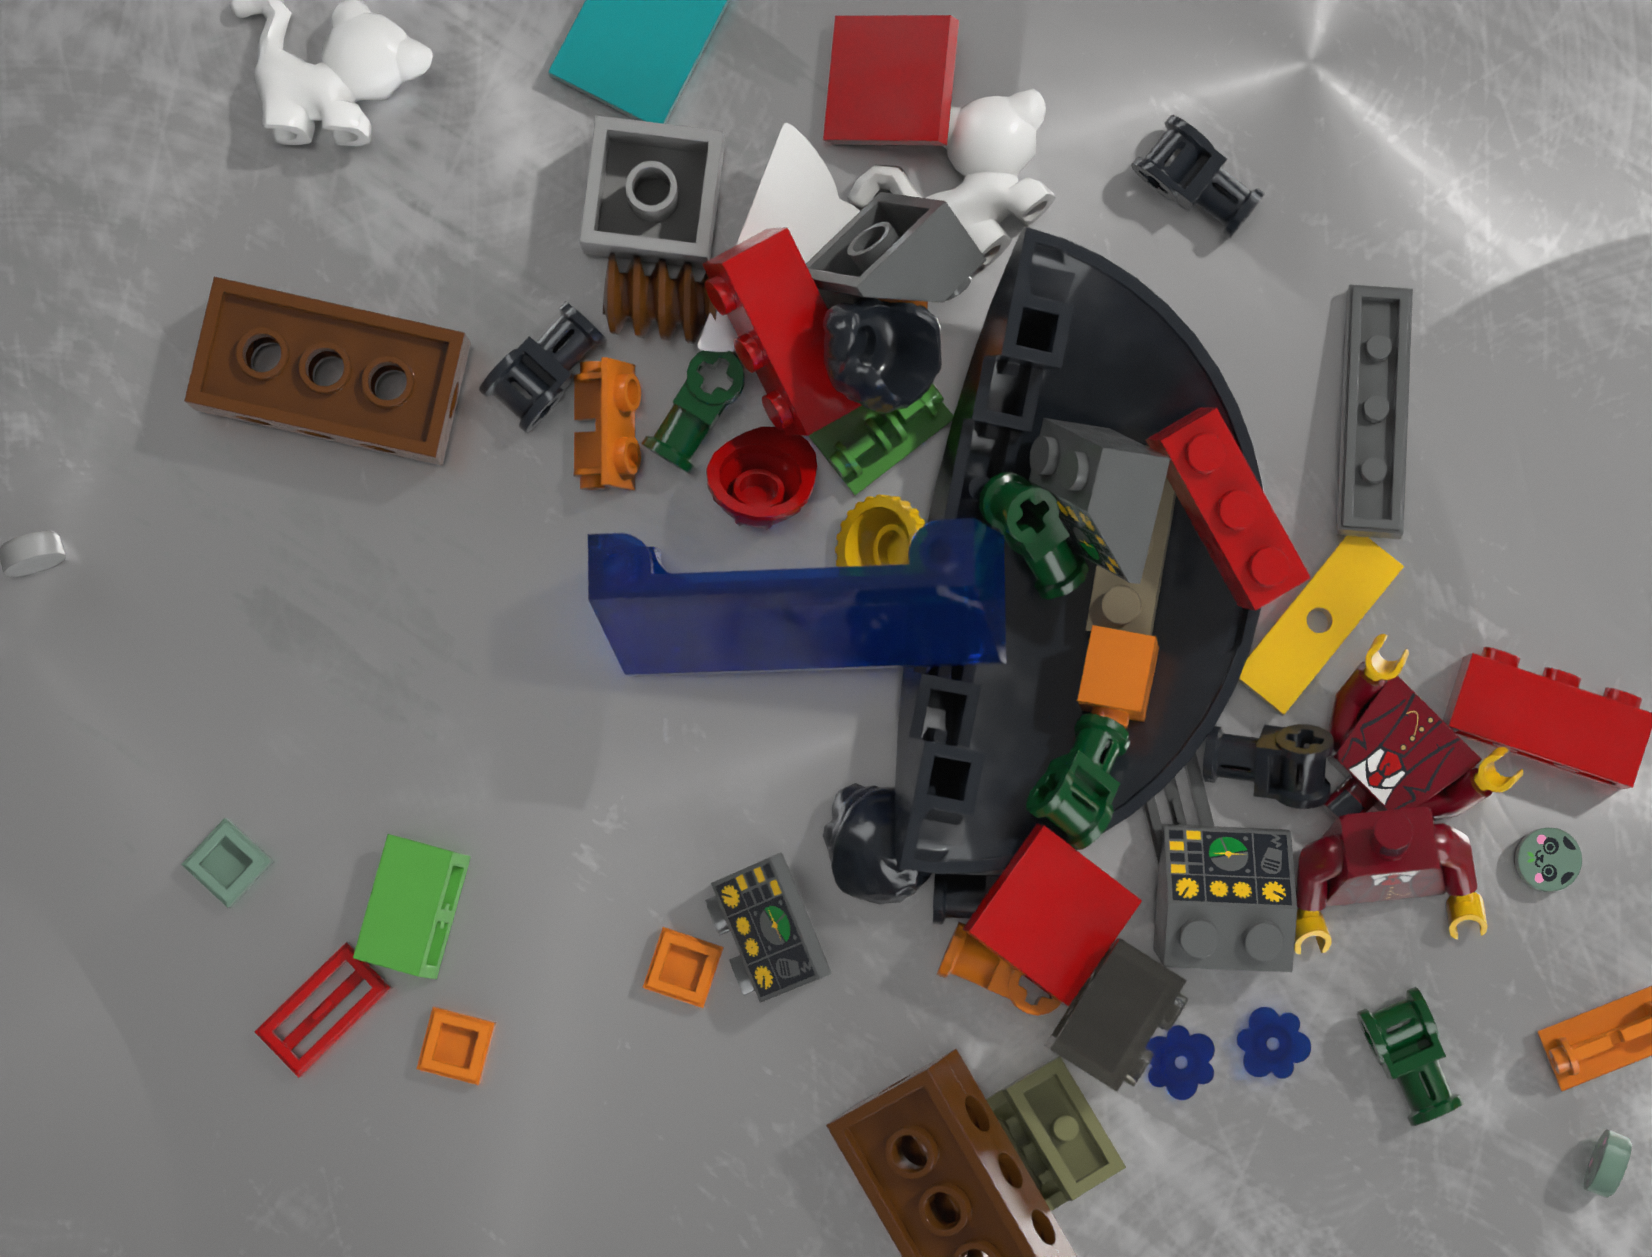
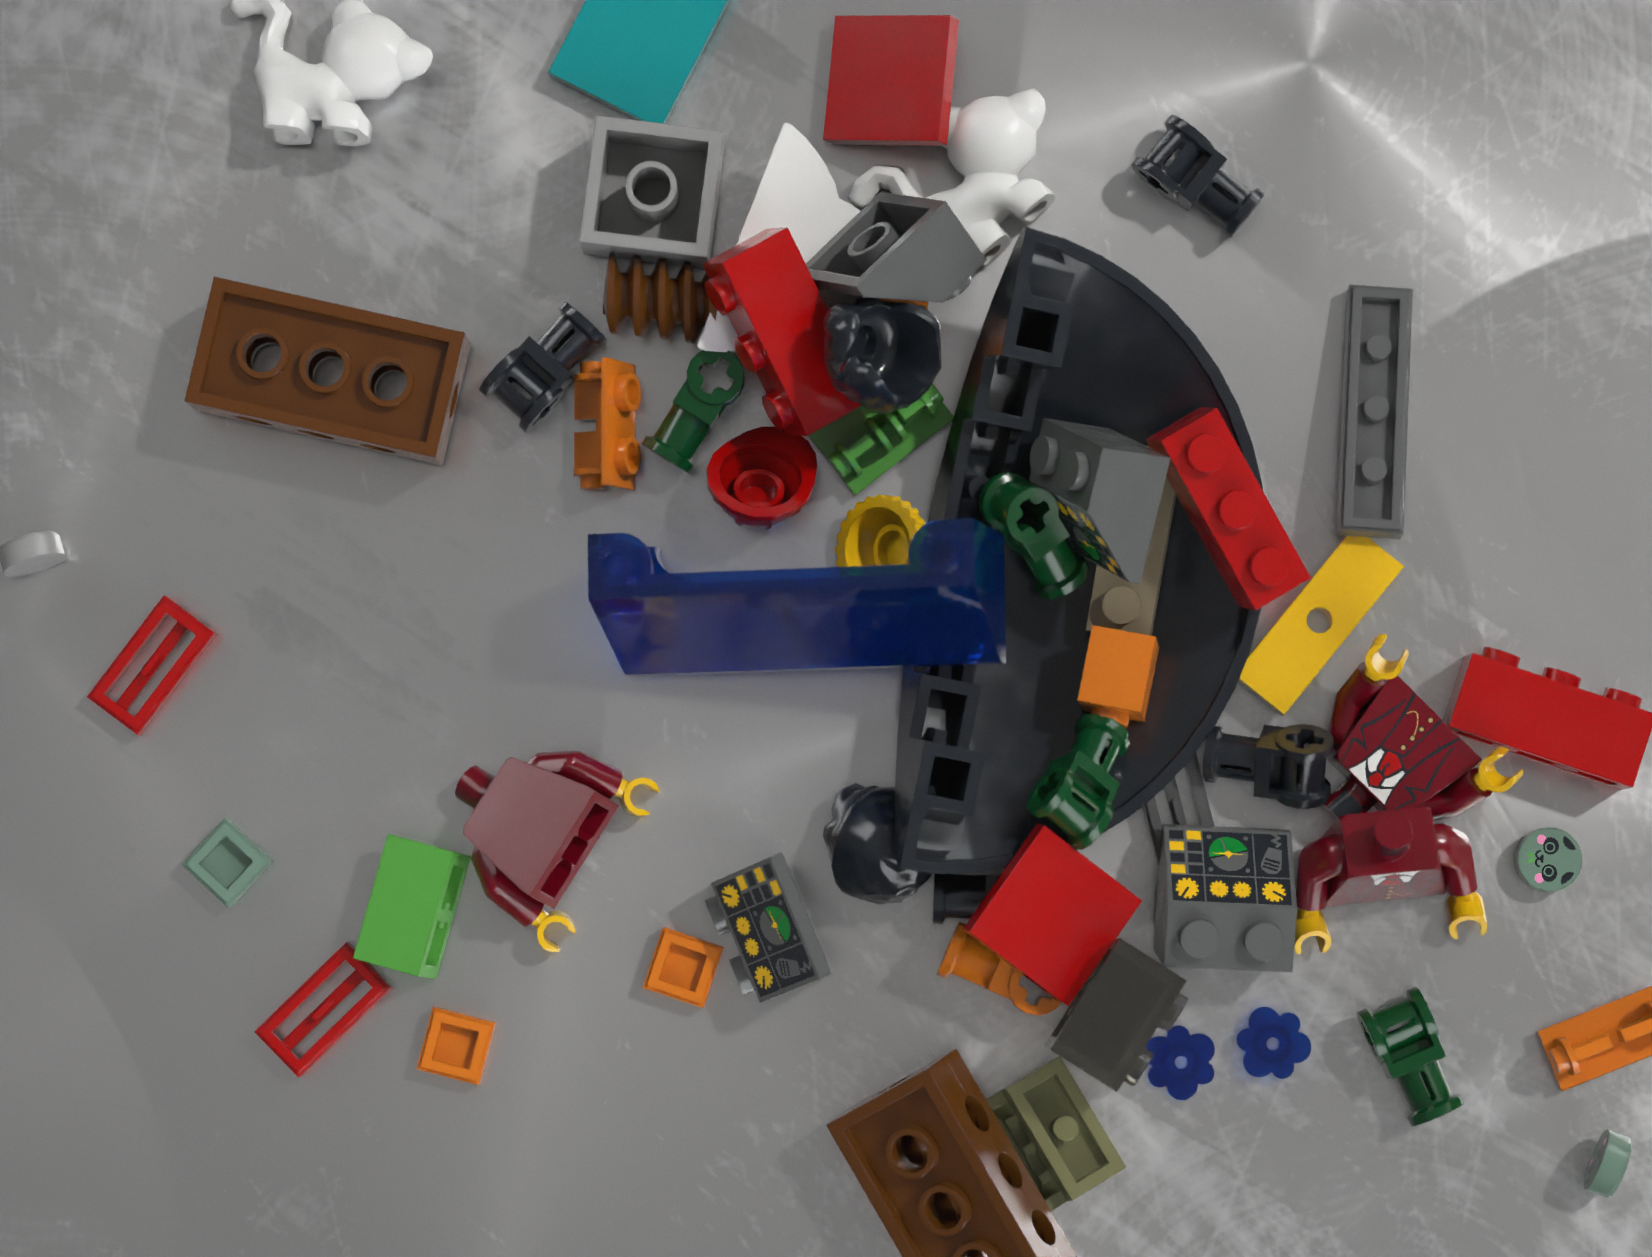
none -> red tile [87,595,218,736]
none -> torso [455,751,659,952]

